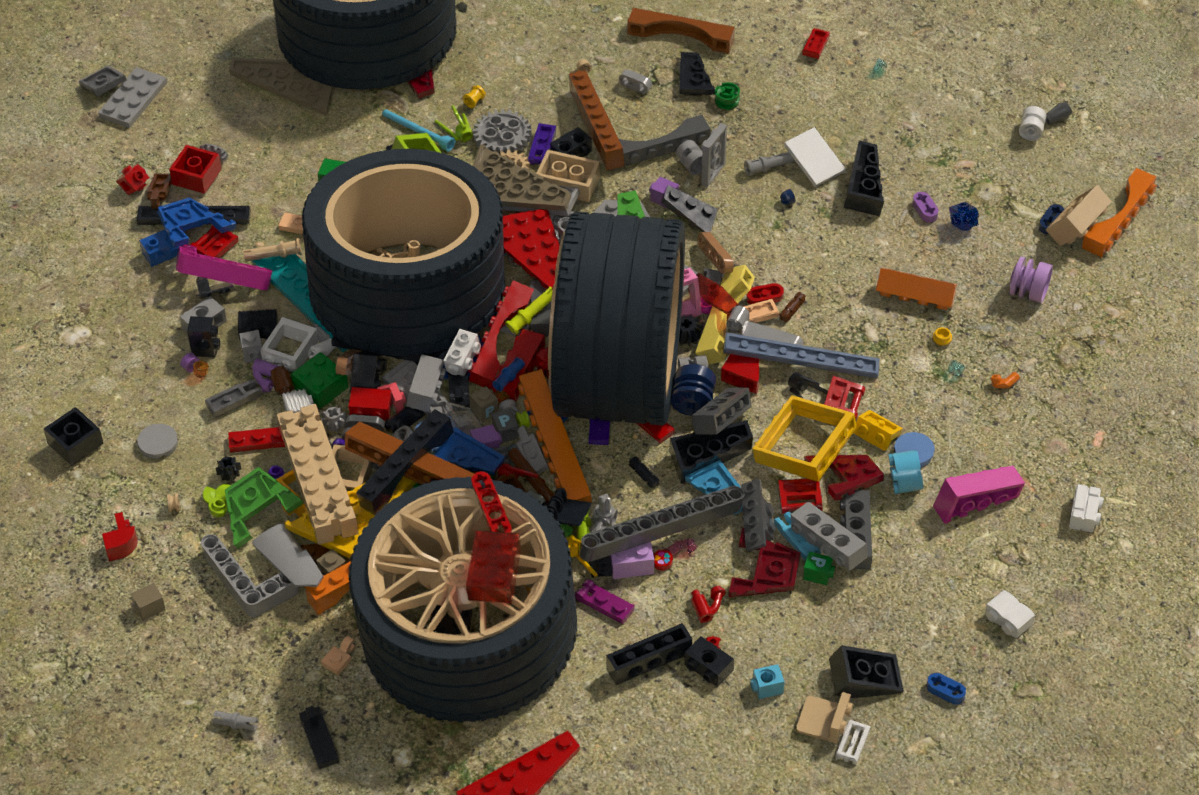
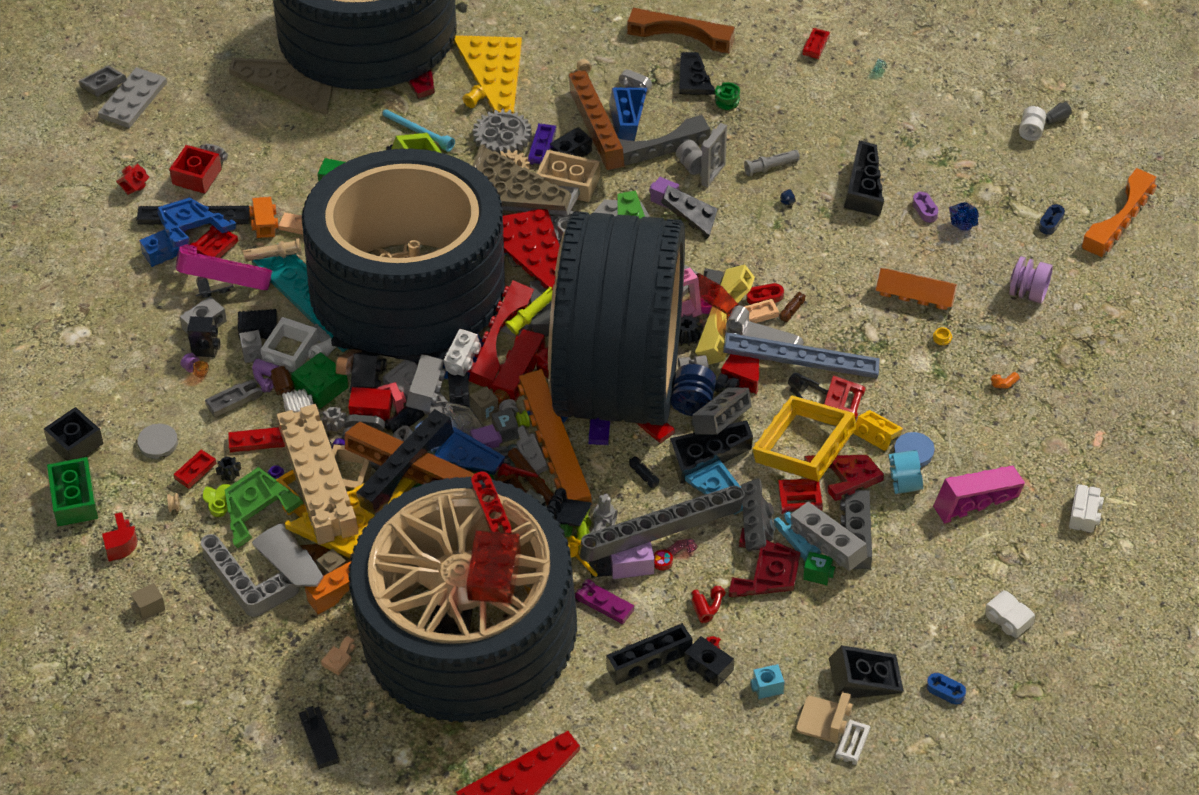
reddish brown hinge [147,173,172,208] -> none
light grey pin [213,710,259,731] -> none
lime plant [435,105,473,142] -> none
blue pin [492,357,525,392] -> none
medium nougat beam [698,232,734,274] -> none
white tile [784,127,846,187] -> none
clear light blue hinge [948,360,966,376] -> none
tan brick [1046,185,1112,246] -> none
none -> green brick [47,457,98,527]
none -> red plate [173,449,217,489]
none -> orange brick [249,197,278,238]
none -> yellow wing [454,35,522,114]
none -> blue wedge [609,87,647,141]
none -> black wheel [715,373,740,393]

